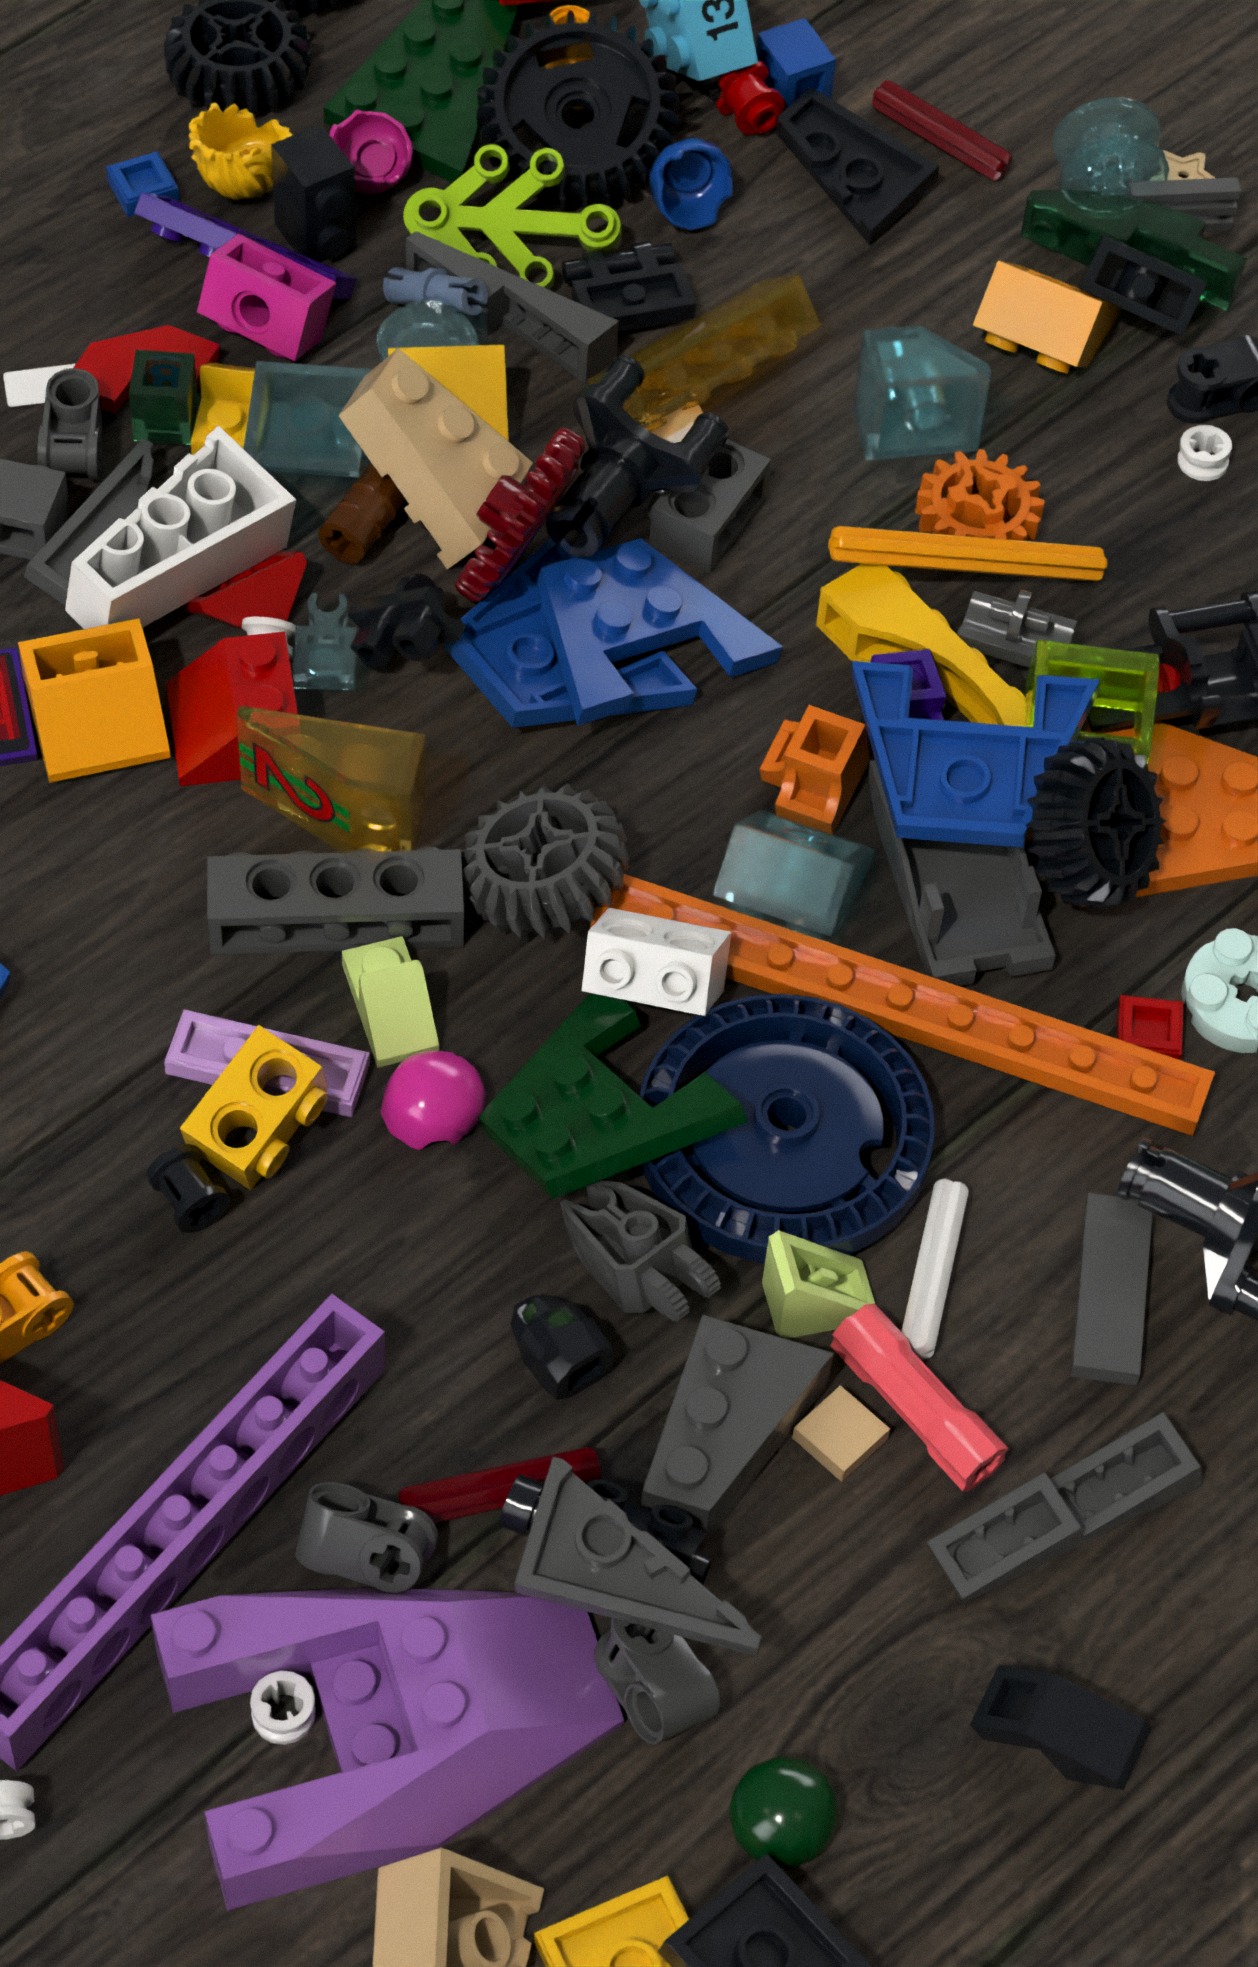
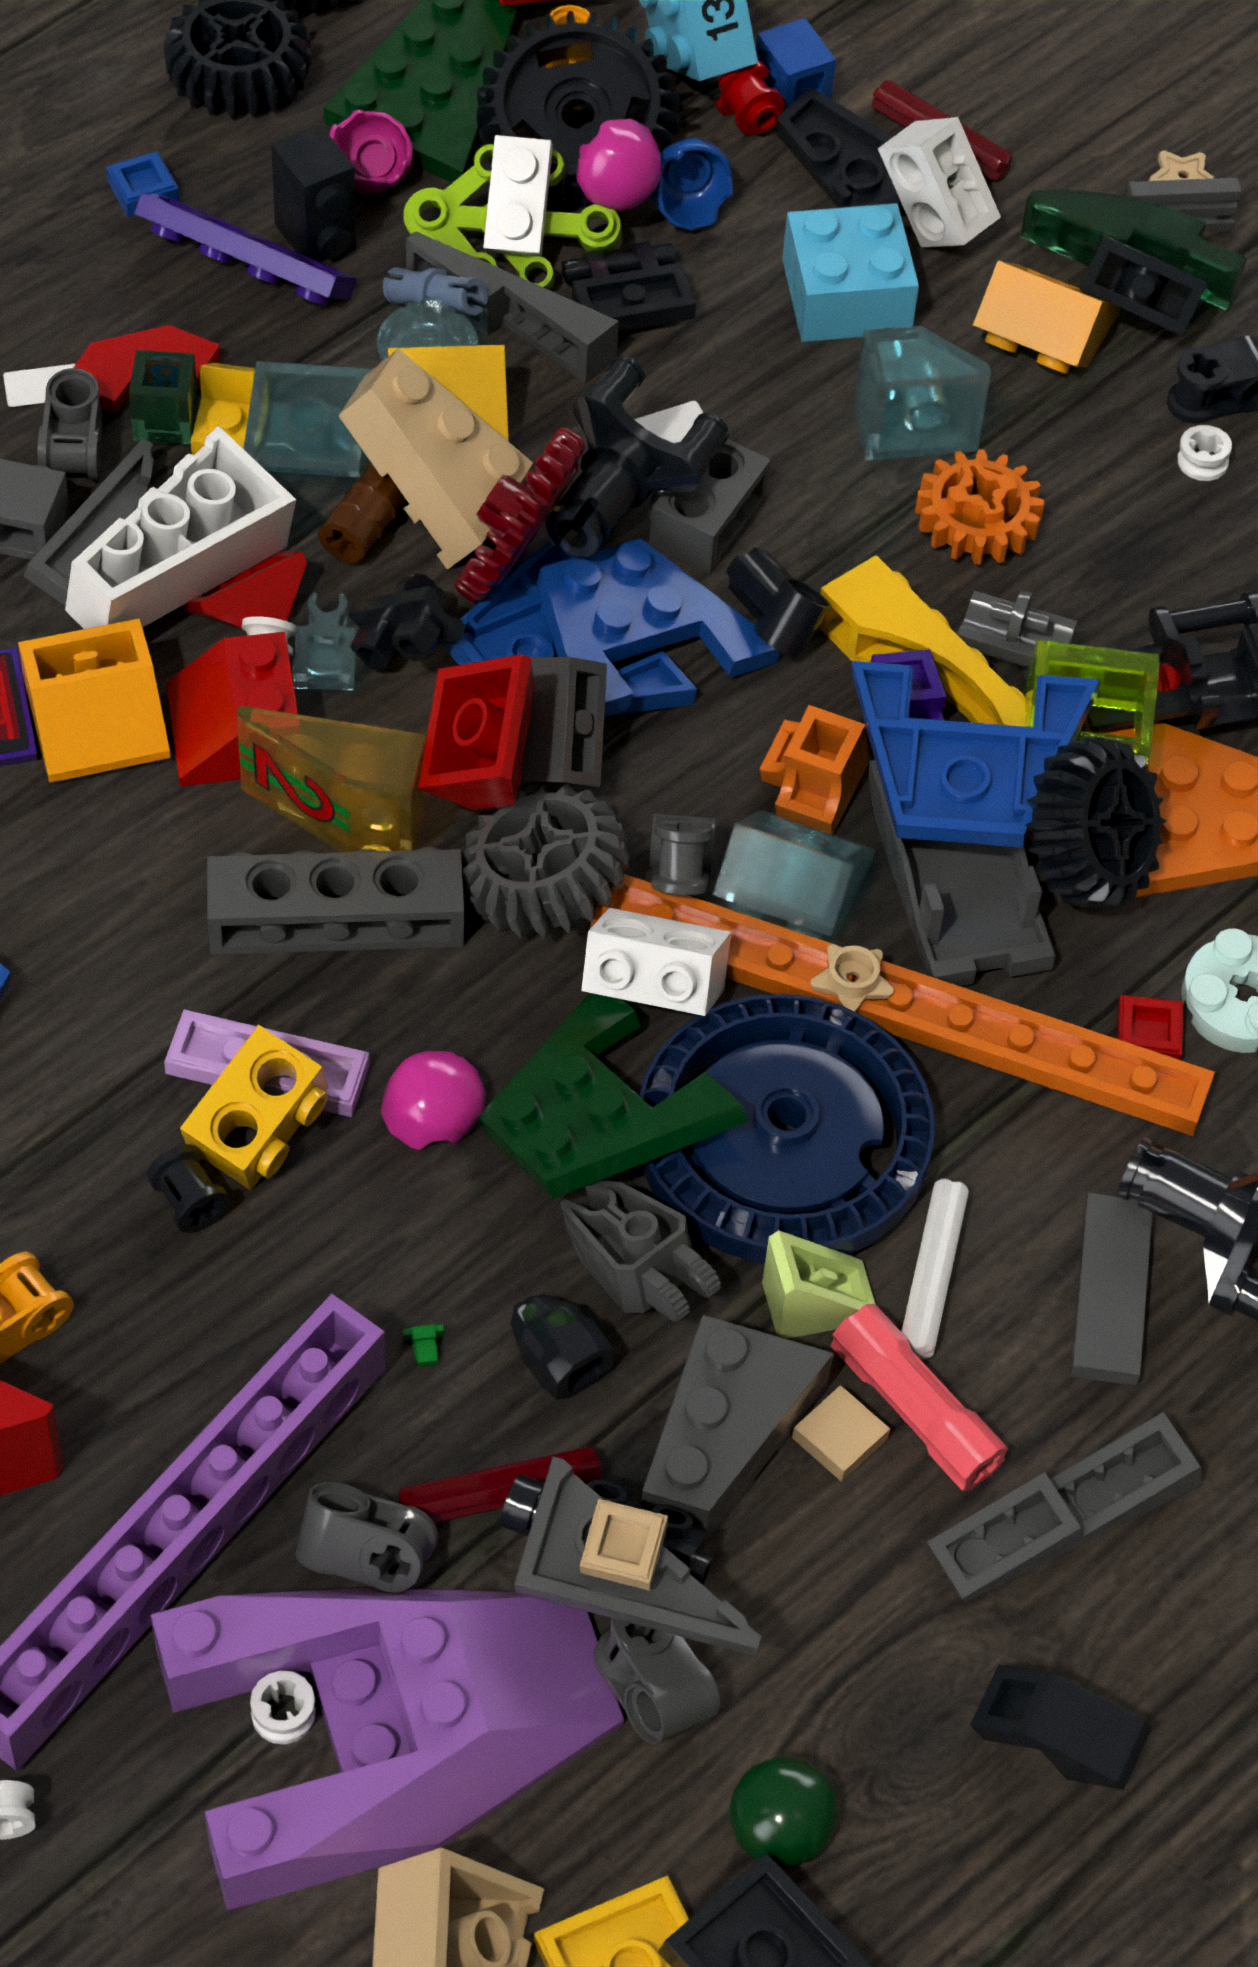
yellow hair [189,103,293,201] -> none
dark pink brick [197,234,336,362] -> none
yellowish green slope [342,936,439,1068] -> none
clear yellow brick [588,274,821,432] -> none
light orange axle [828,526,1107,582] -> none
clear light blue piece [1052,97,1169,216] -> none
none -> green piece [403,1324,444,1368]
none -> red slope [418,654,535,811]
none -> white plate [483,135,553,257]
none -> dark grey brick [520,657,607,787]
none -> dark pink hair [576,119,661,212]
none -> tan tile [580,1499,668,1591]
none -> dark grey piece [649,813,715,895]
none -> black piece [726,547,831,658]
none -> medium azure brick [782,203,919,342]
none -> tan plate [811,944,894,1012]
none -> white brick [878,117,1001,247]

